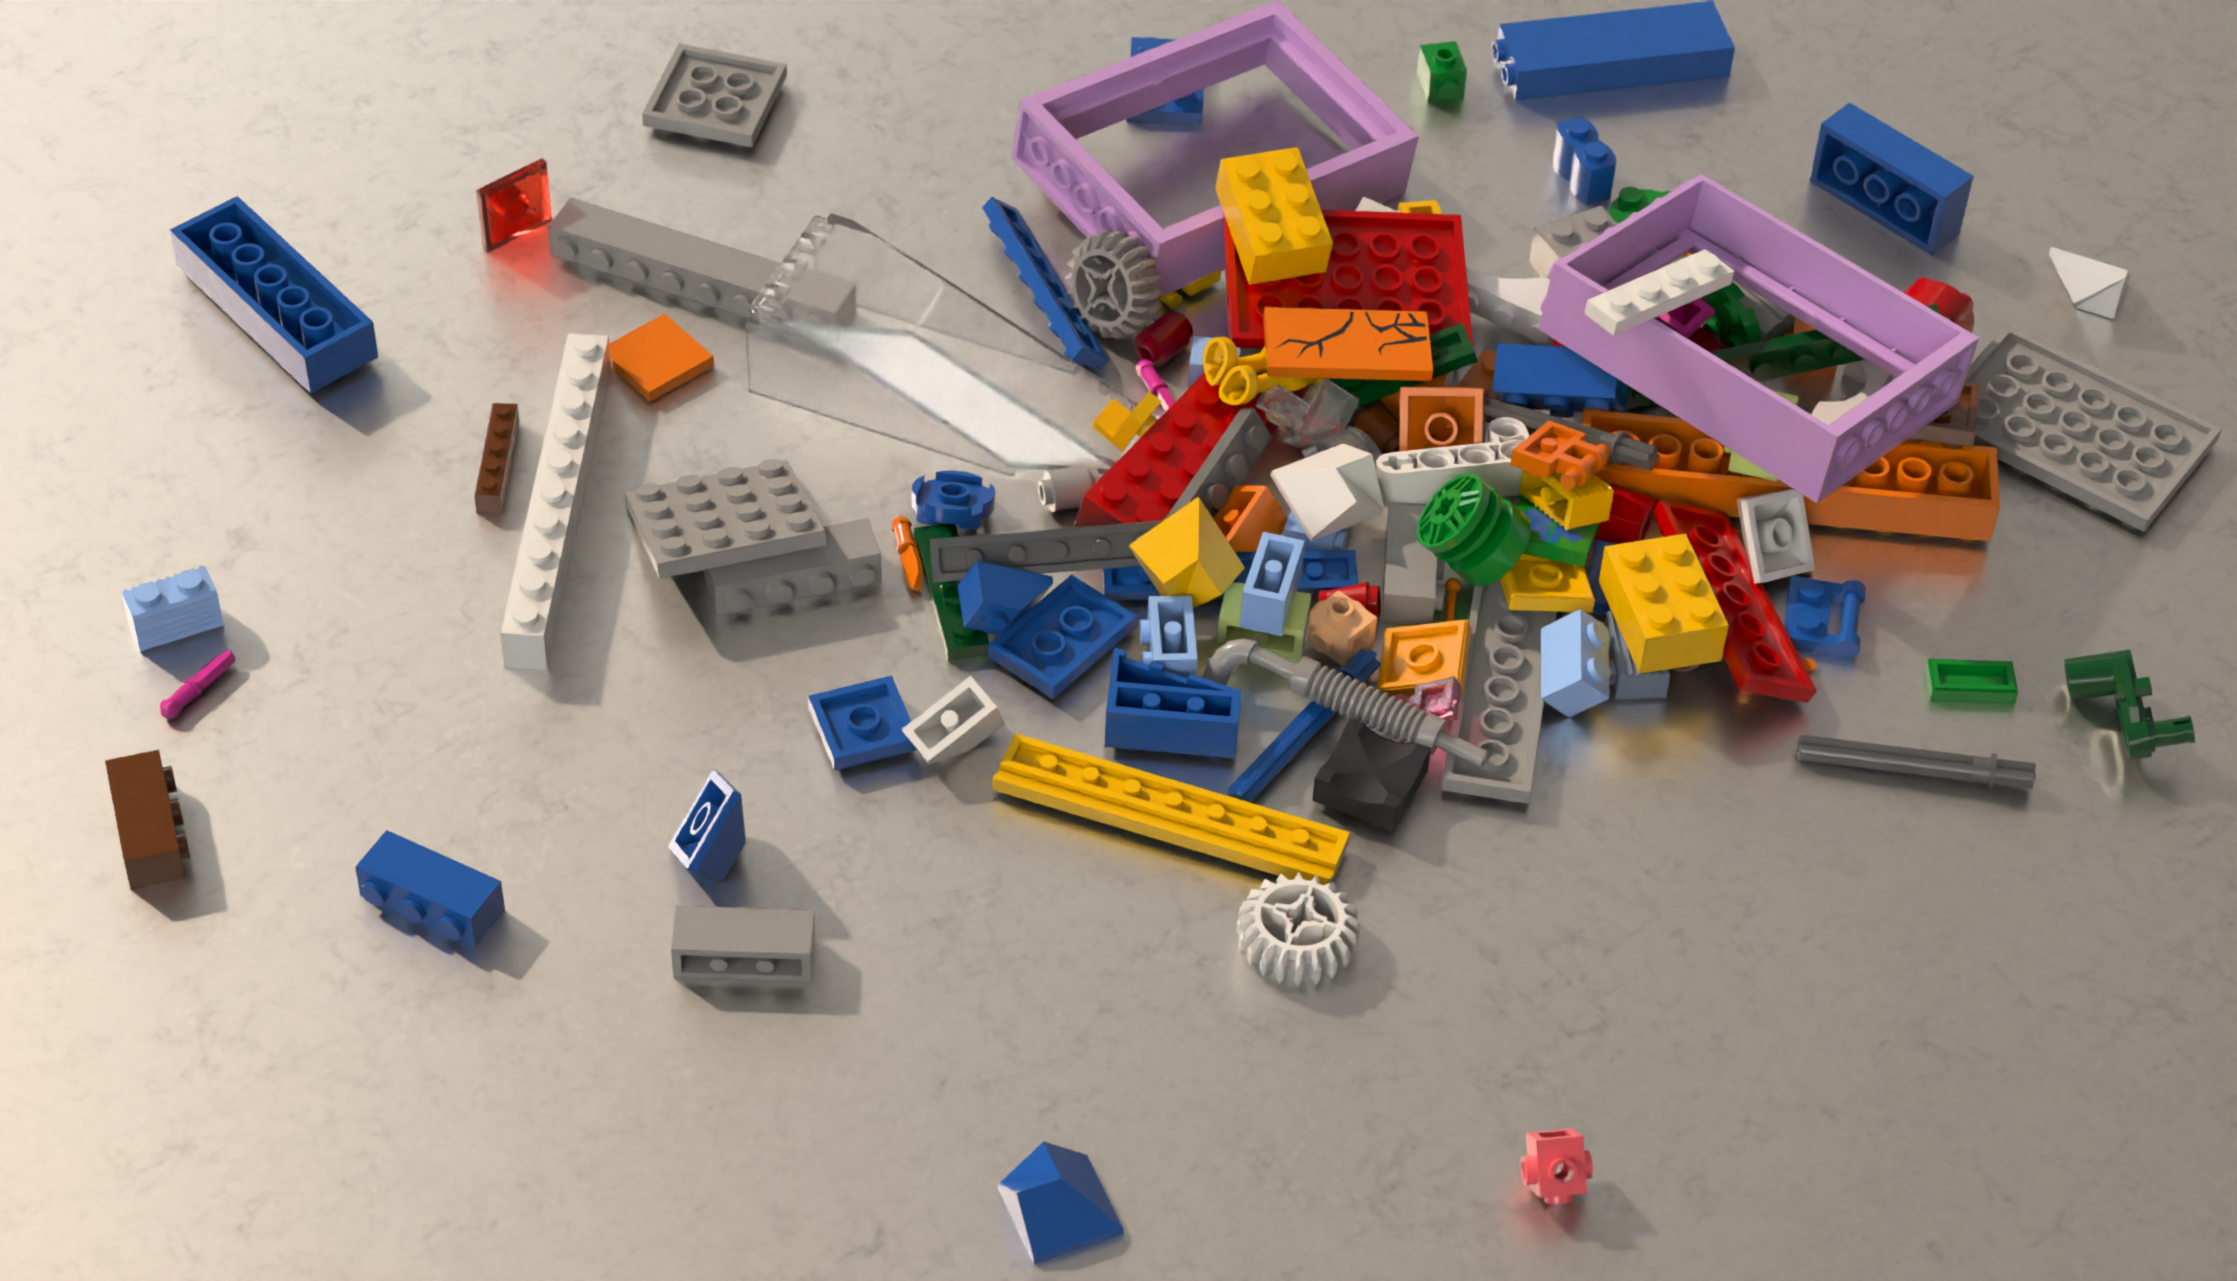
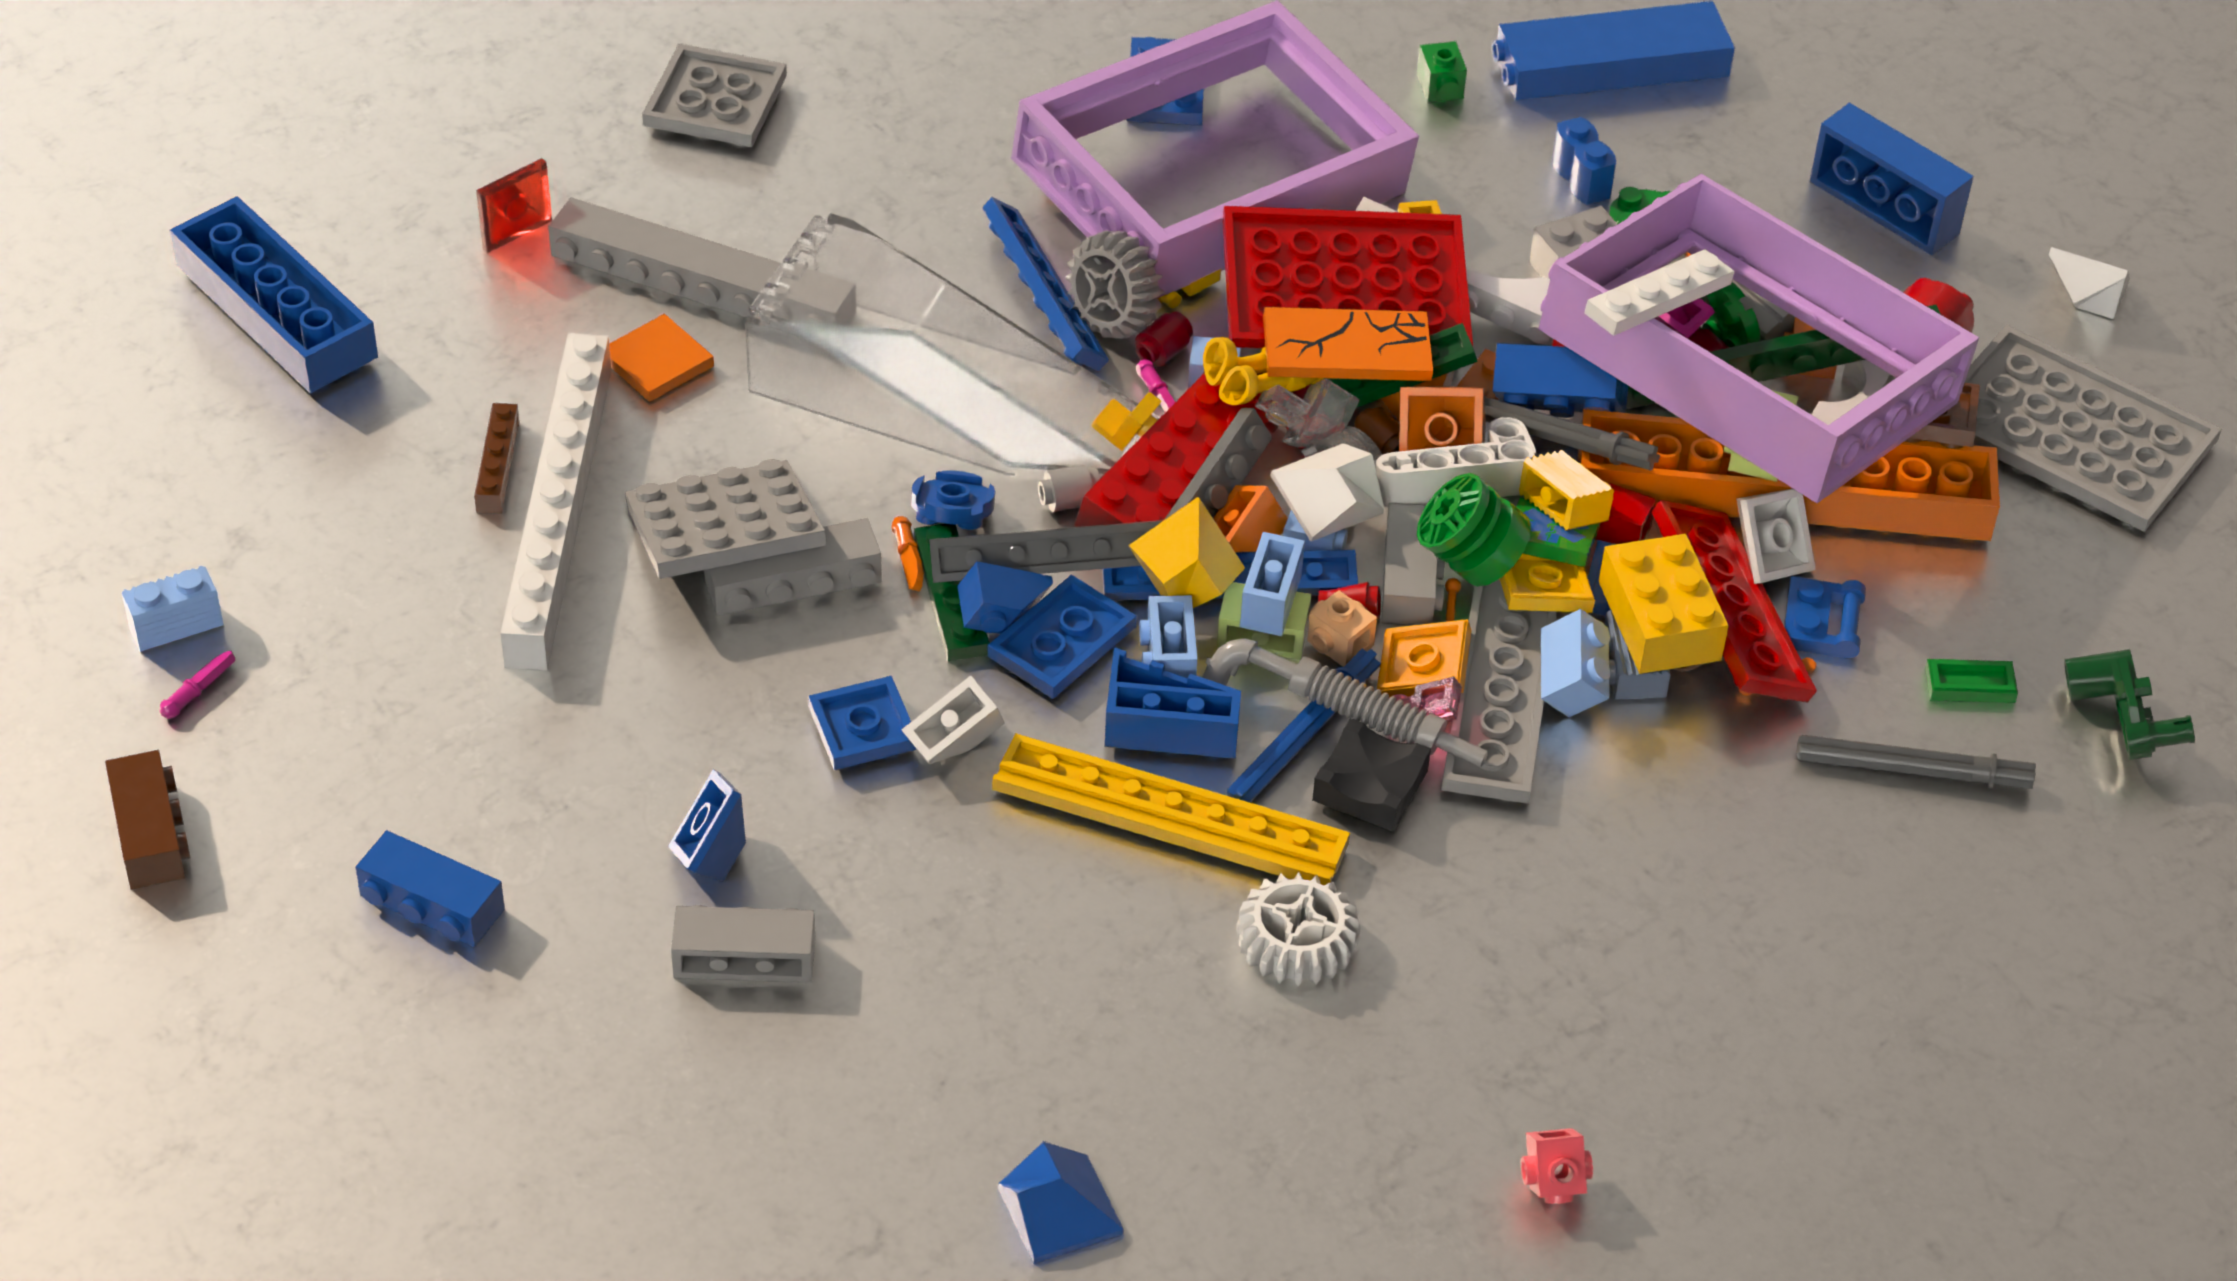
yellow brick [1215,147,1333,285] -> none
orange plate [1510,420,1611,490] -> none

